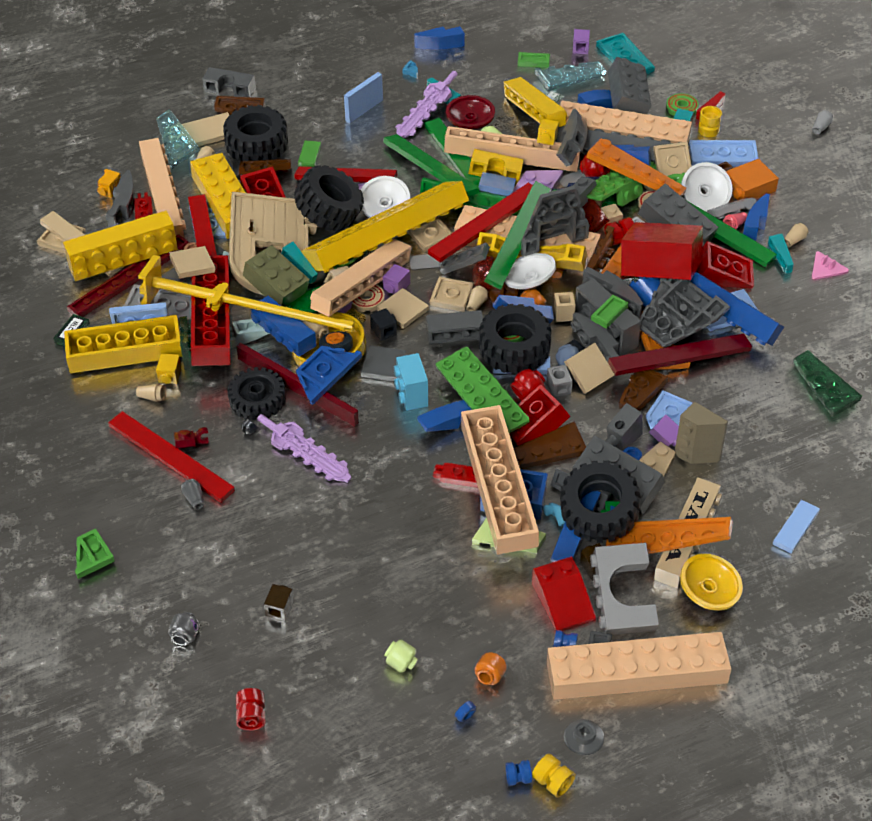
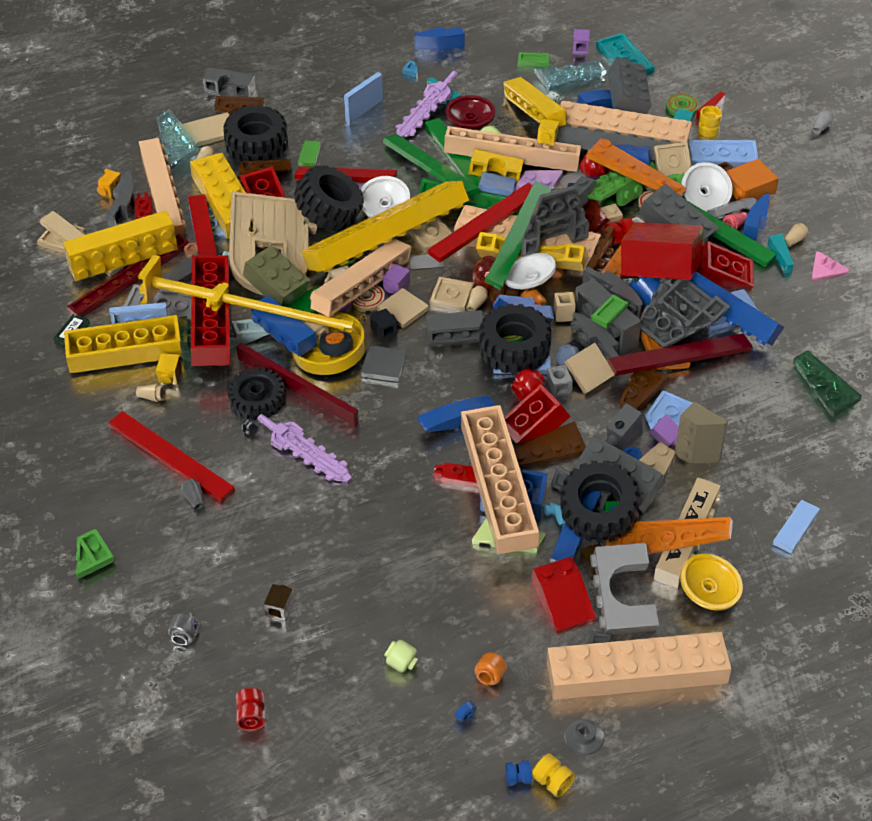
tan tile [170,246,215,279] -> none
dark red plate [174,427,209,448] -> none
teal piece [281,241,318,284] -> none
blue wing [296,346,362,405] -> none
medium azure brick [394,353,428,411] -> none
bright green bracket [435,347,529,433] -> none
dark grey tile [440,243,490,274] -> none
blue wheel [553,630,578,647] -> none
dark grey slope [556,109,587,167] -> none

